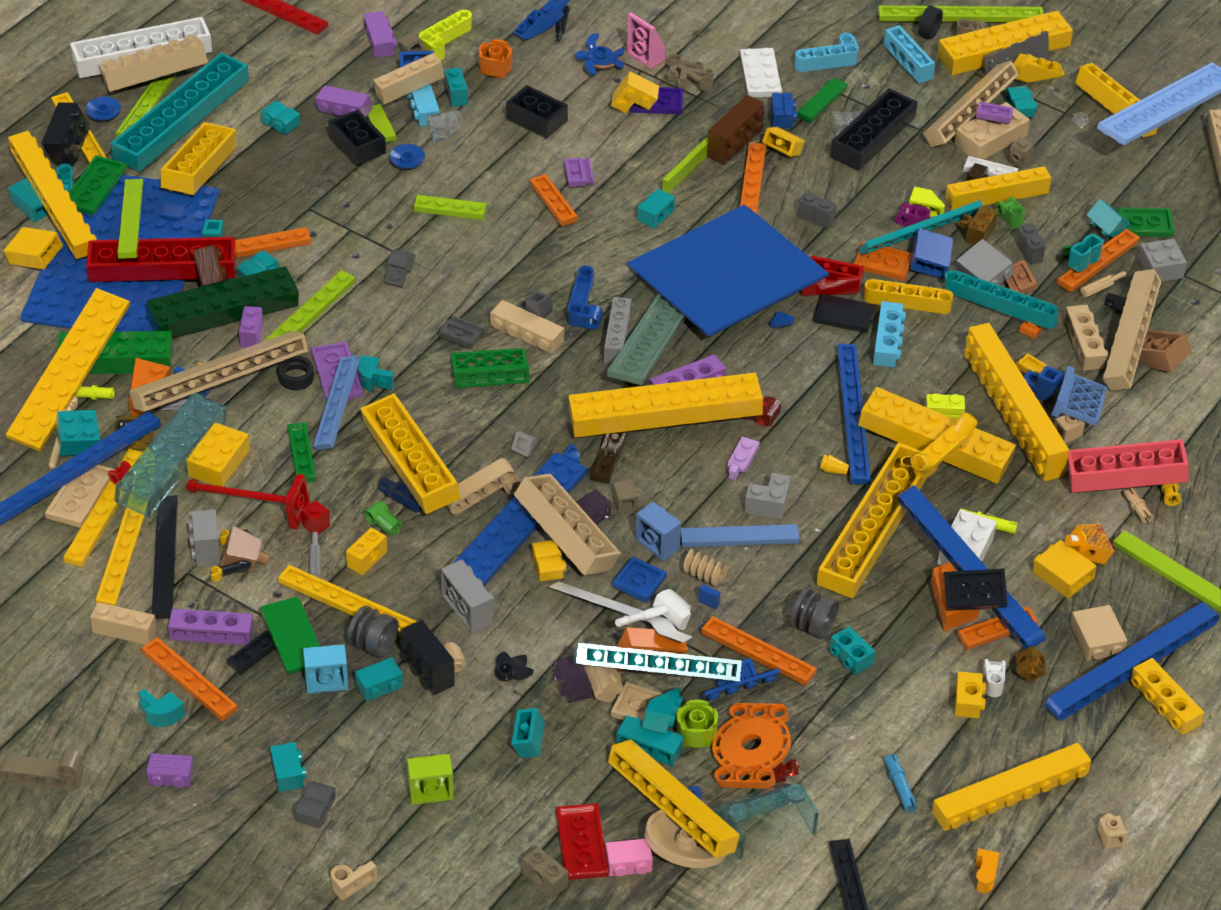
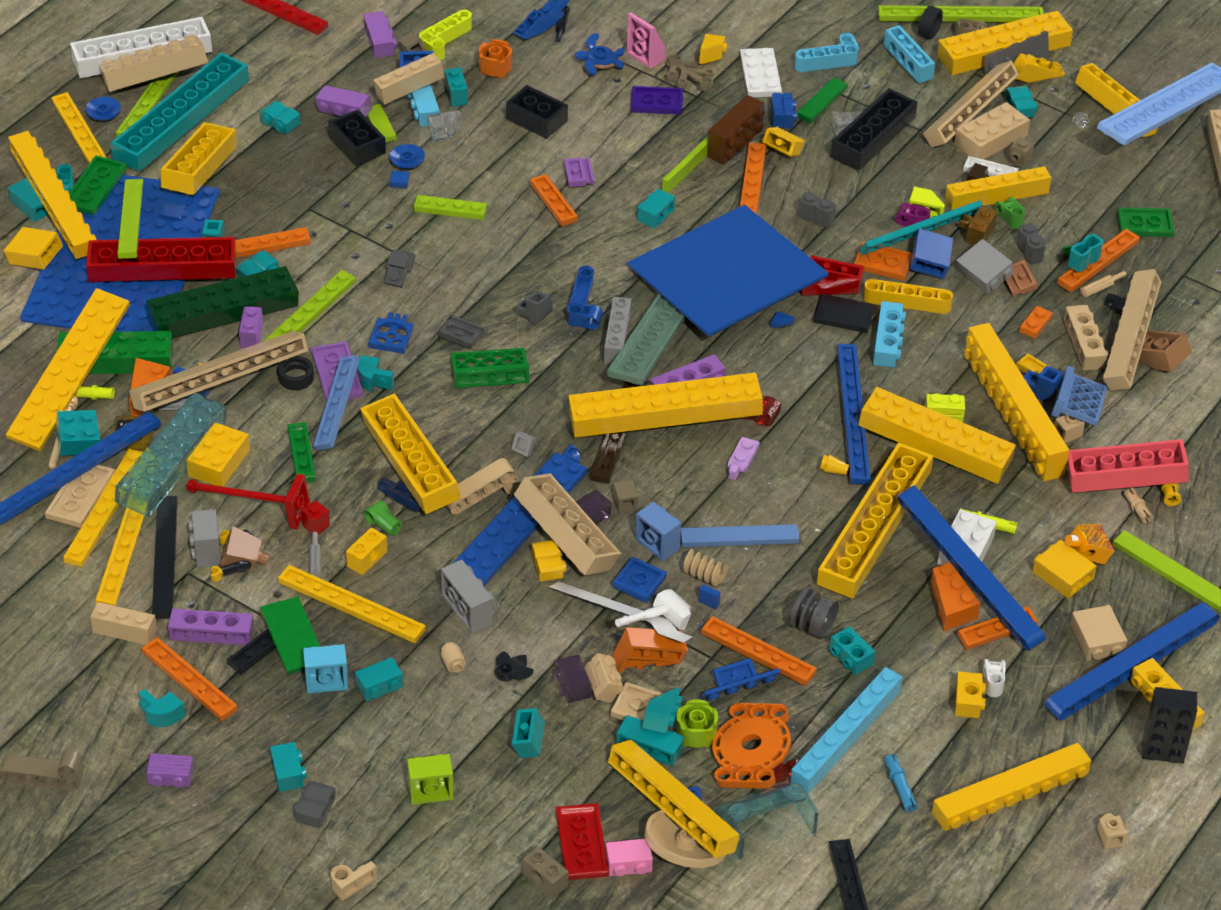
black brick [41,102,90,166] -> none
red bush [108,461,134,485] -> none
reddish brown brick [193,245,227,286] -> none
flat silver wheel [347,605,399,658] -> none
black brick [400,620,455,696] -> none
tan brick [490,300,564,354] -> none
brick [574,643,742,681] -> none
yellow brick [611,71,659,114] -> none
light grey brick [745,473,791,520] -> none
yellow plate [910,412,978,478] -> none
black tile [944,568,1007,611] -> none
teal beam [945,270,1058,329] -> none
light orange leg [974,848,999,893] -> none
medium lavender plate [976,102,1013,124] -> none
pearl gold brick [1016,646,1046,683] -> none
teal brick [1087,199,1131,238] -> none
light grey brick [1137,239,1187,282] -> none
none -> blue piece [369,312,414,354]
none -> blue tile [390,171,410,188]
none -> yellow slope [699,34,728,64]
none -> medium azure brick [790,667,903,795]
none -> black brick [1142,687,1197,764]

